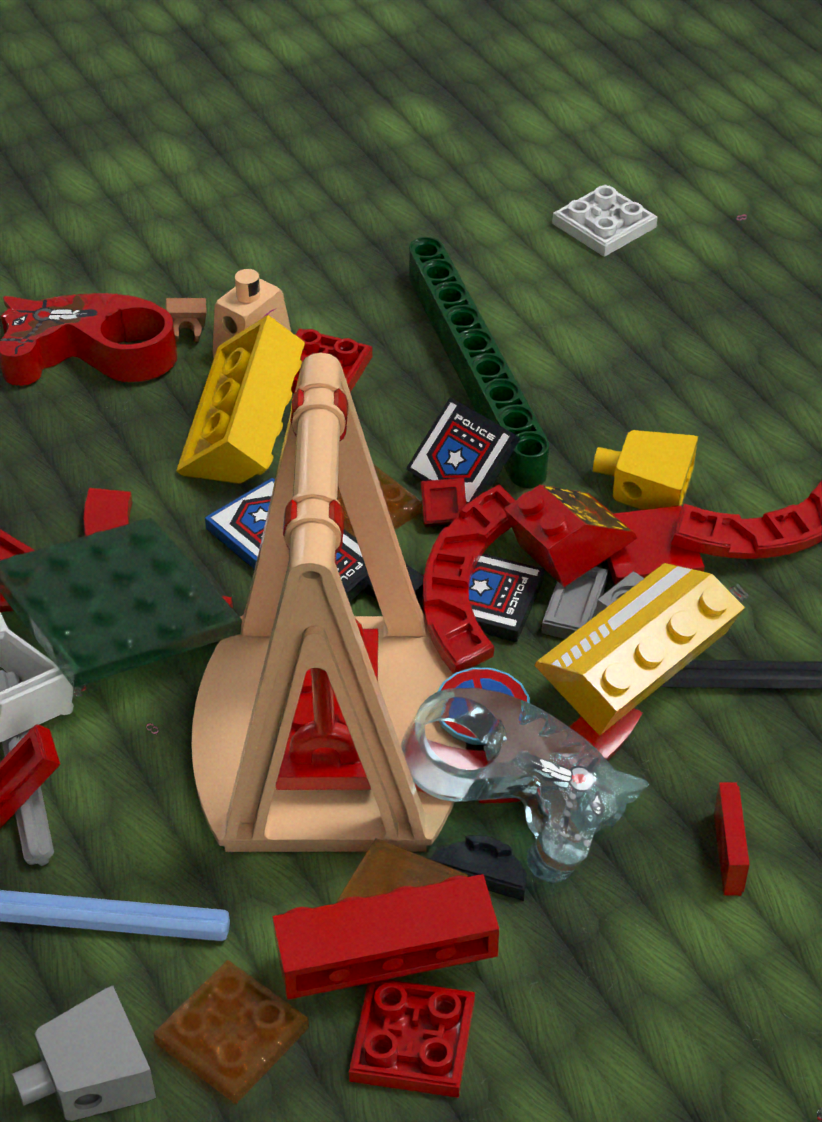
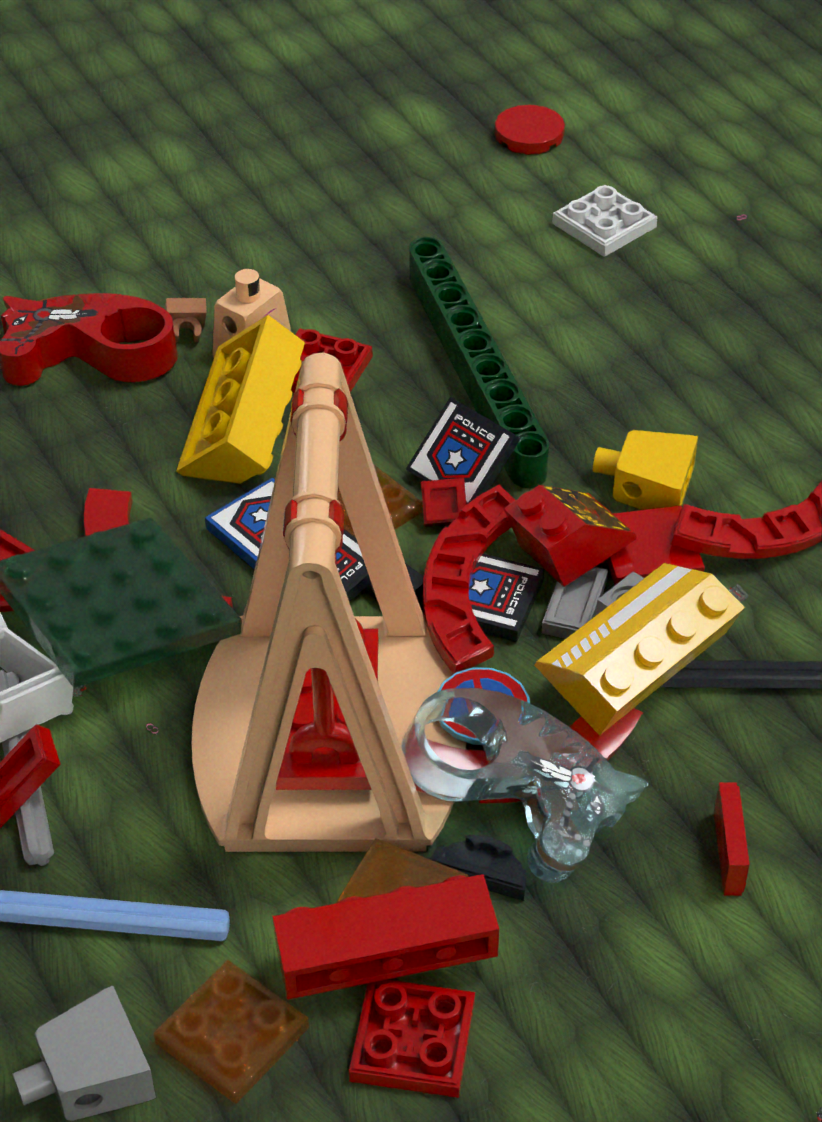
none -> red tile [495,105,565,155]

